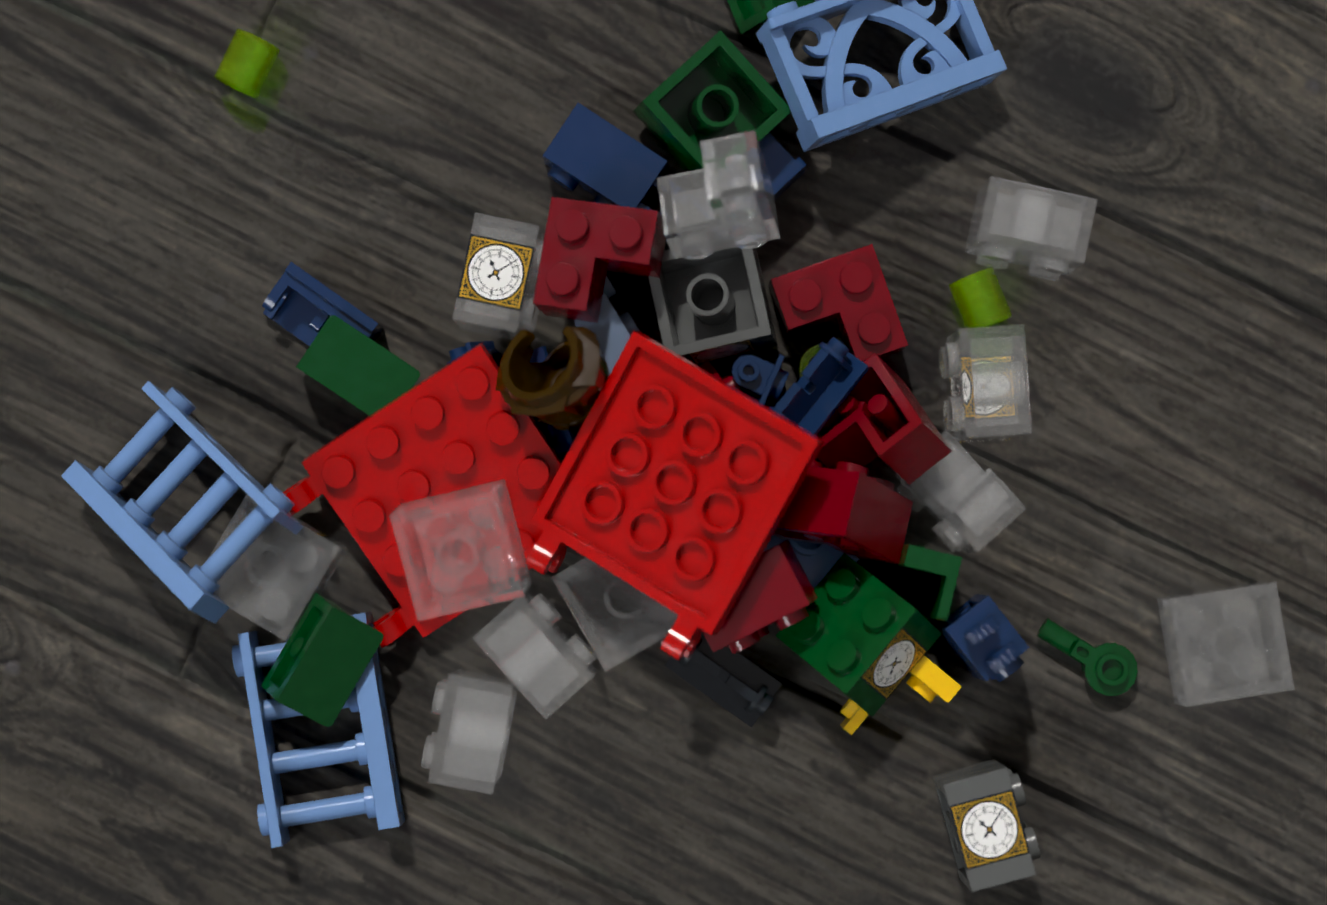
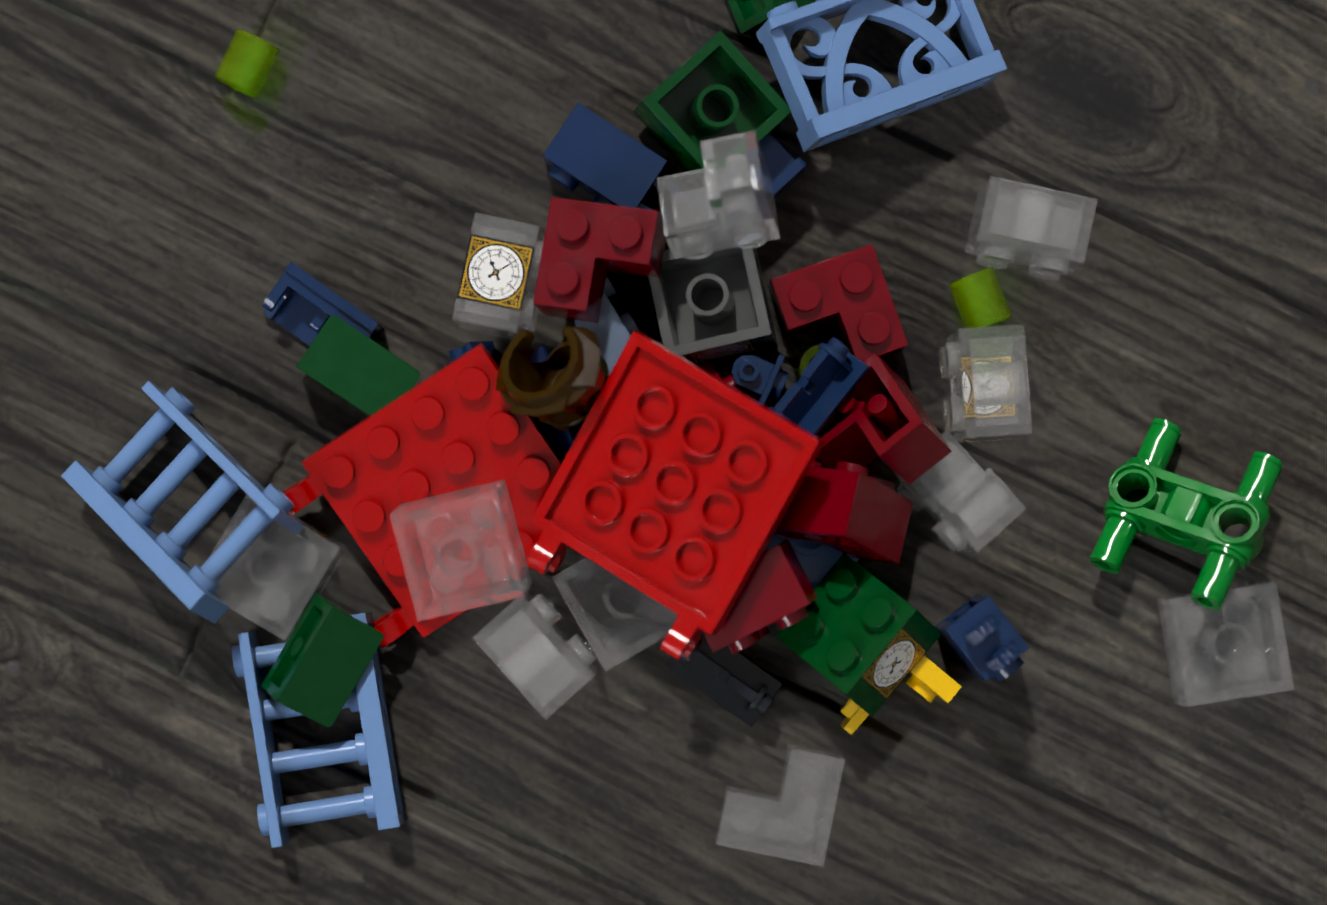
clear brick [421,669,520,795] -> none
dark green panel [893,544,962,621] -> none
brick [932,759,1041,892] -> none
dark green plate [1036,618,1138,696] -> none
none -> clear brick [715,744,845,867]
none -> green piece [1089,418,1283,611]

